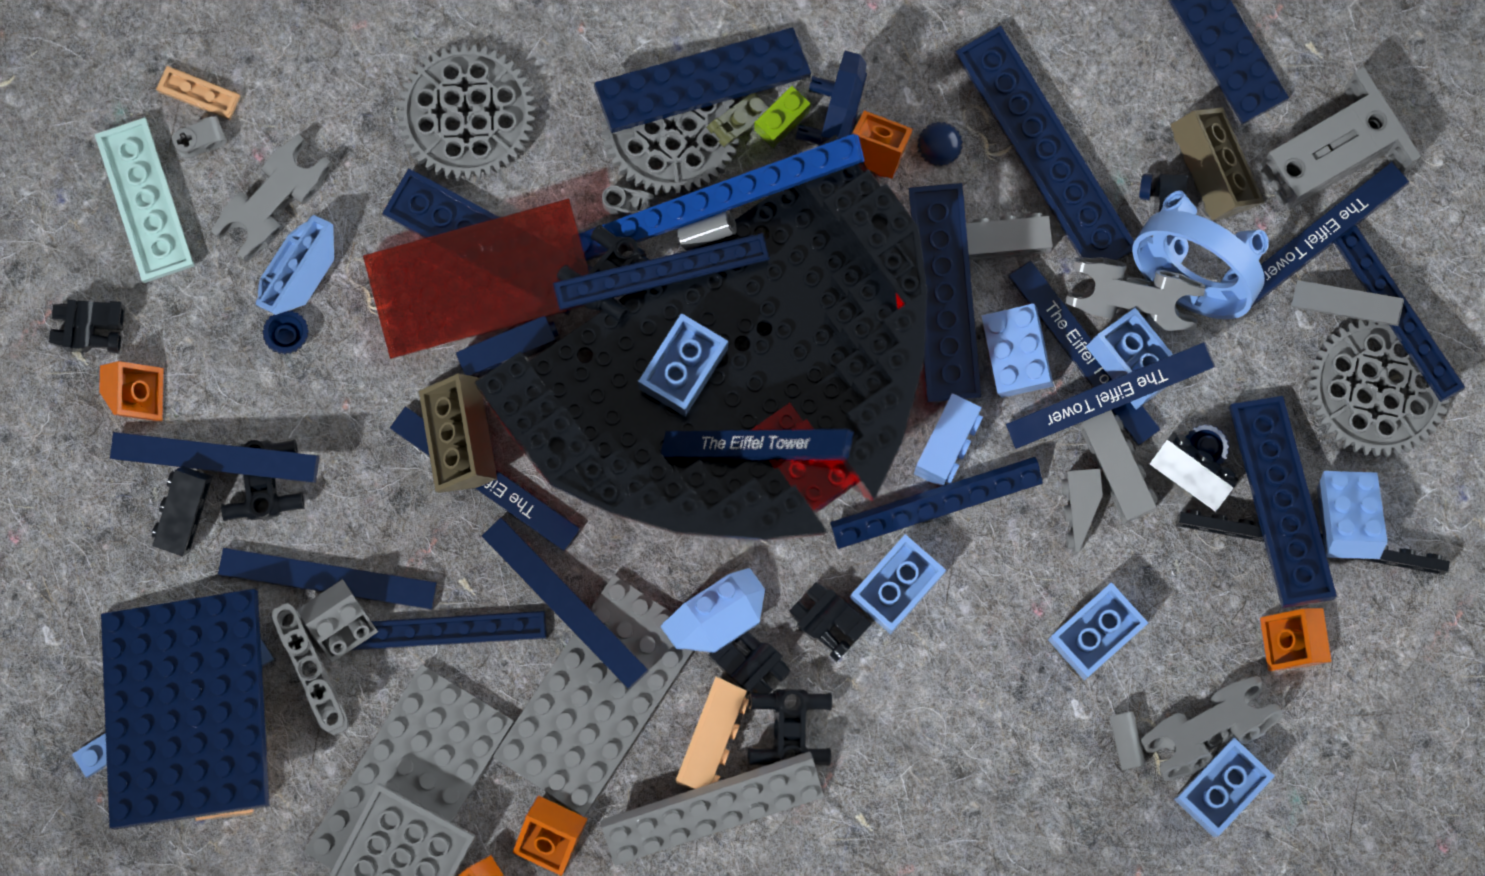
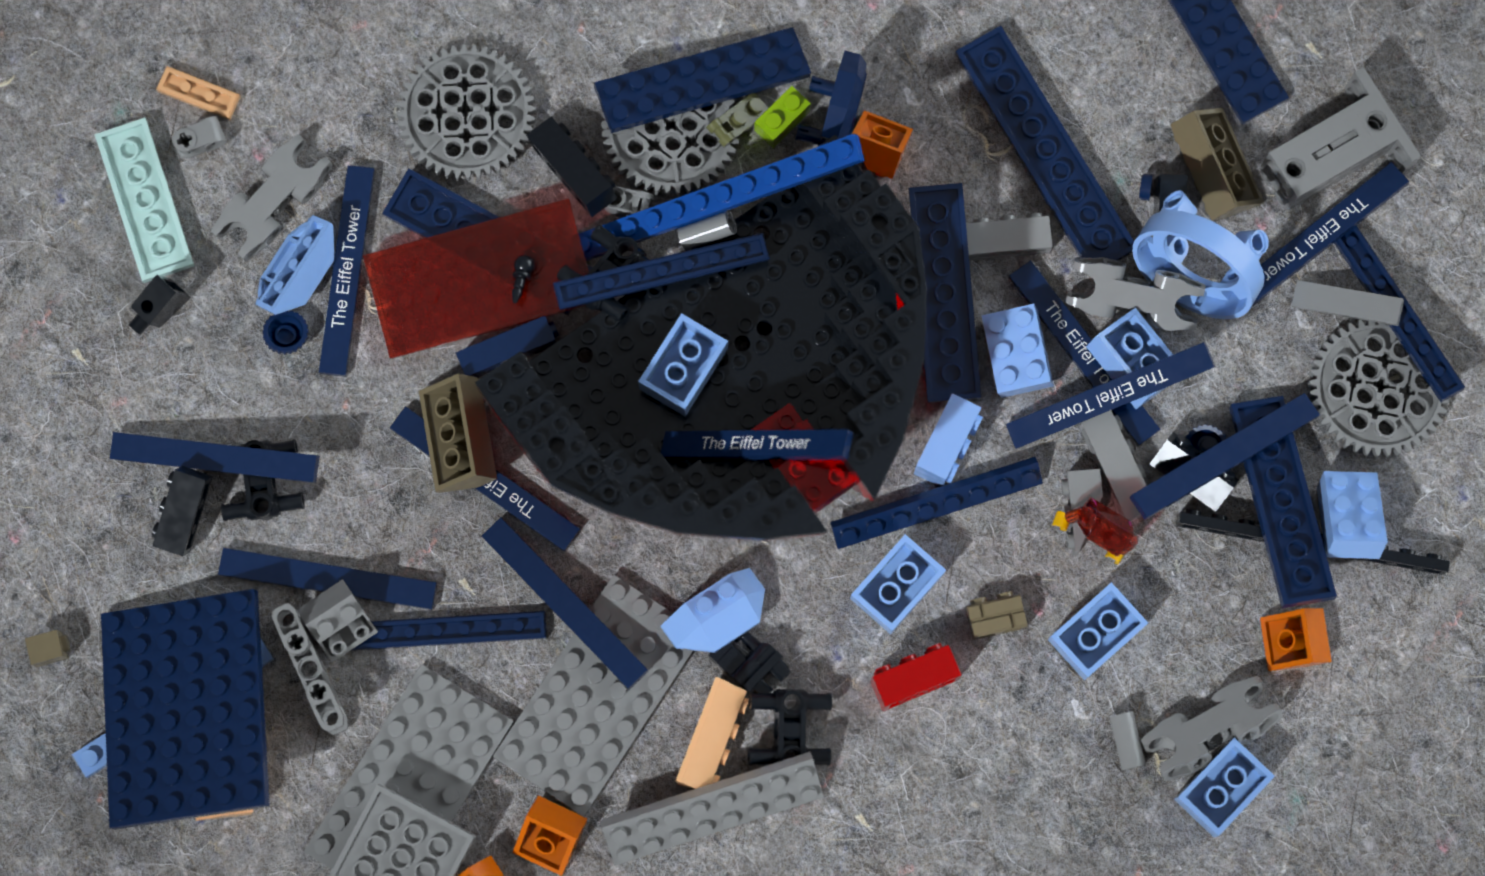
black hips [49,299,125,354] -> none
orange slope [99,361,164,421] -> none
black hips [789,582,872,662] -> none
dark blue hat [917,122,963,166] -> none
none -> dark tan brick [25,630,70,667]
none -> black torso [128,274,191,335]
none -> dark blue tile [319,165,375,377]
none -> black bar [512,255,535,303]
none -> black brick [526,117,617,217]
none -> red brick [870,643,961,712]
none -> dark tan brick [965,591,1027,640]
none -> clear red torso [1052,497,1138,564]
none -> dark blue tile [1130,393,1320,520]

